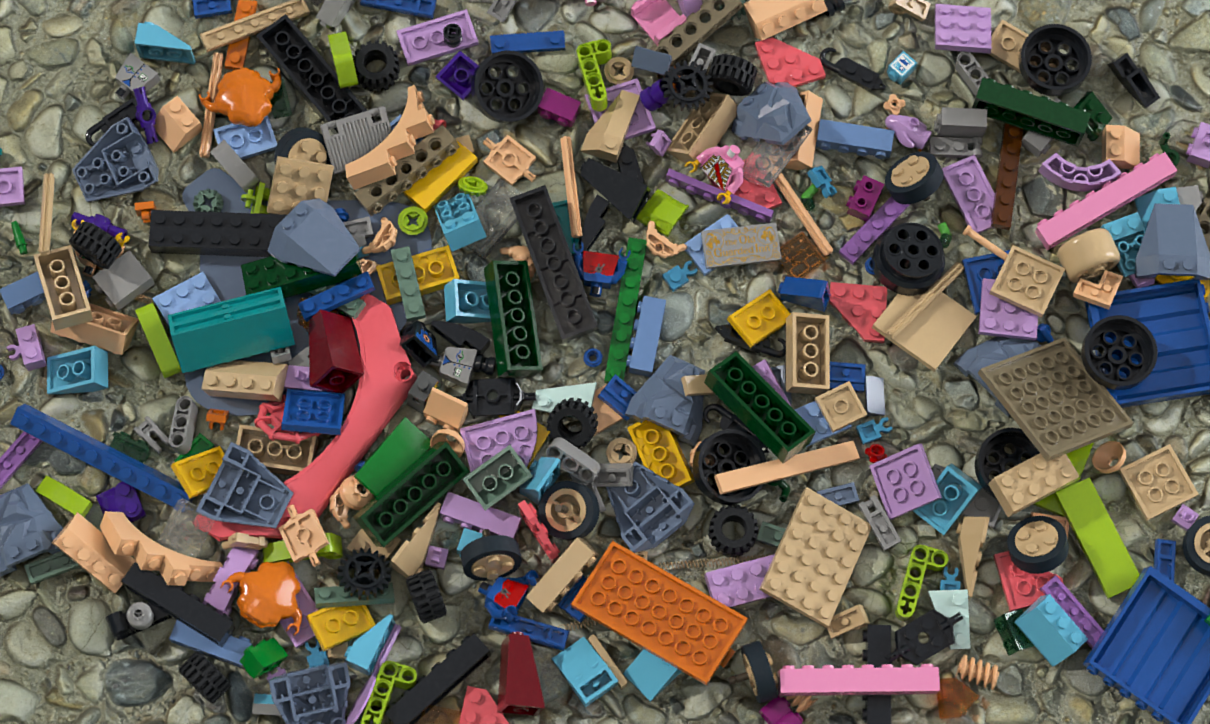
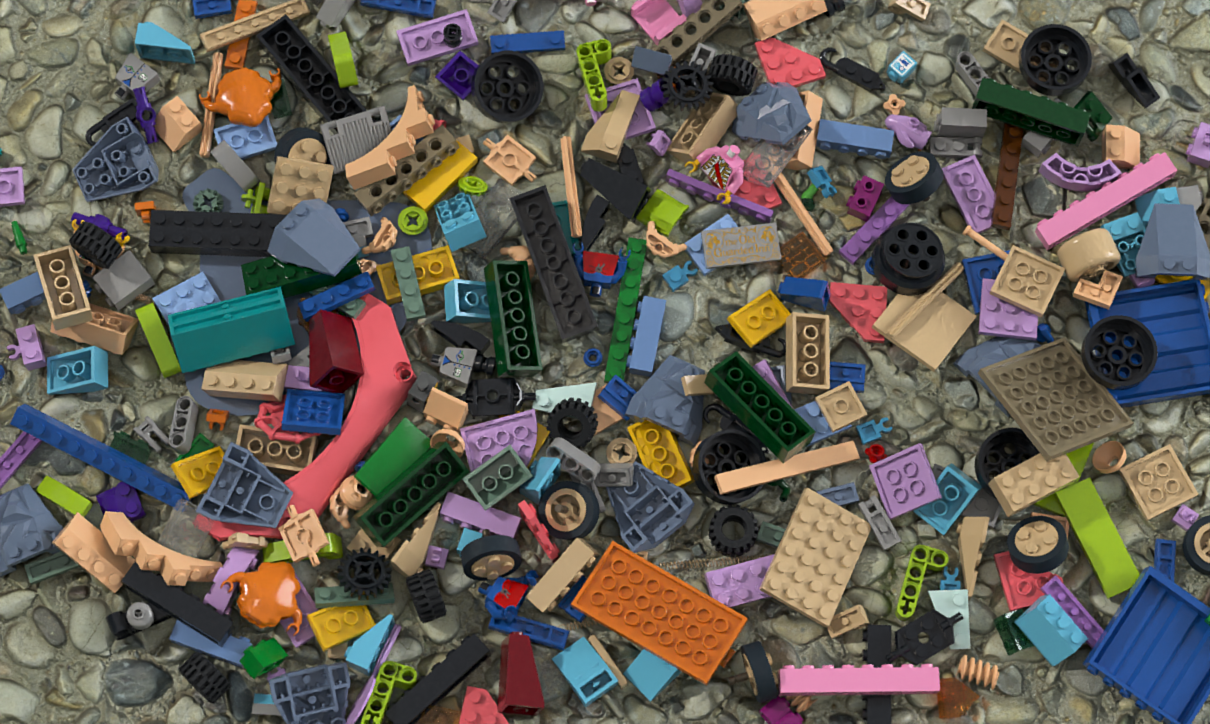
tan axle [38,173,55,257] -> none
dark azure plate [305,639,330,667] -> none
black tyre [353,40,400,92] -> none
black torso [400,321,438,368] -> none
magenta brick [538,87,581,128] -> none
slope [864,376,885,416] -> none
lavender plate [935,4,992,54] -> none
arm [937,222,952,249] -> none
dark green plate [1159,132,1180,167] -> none

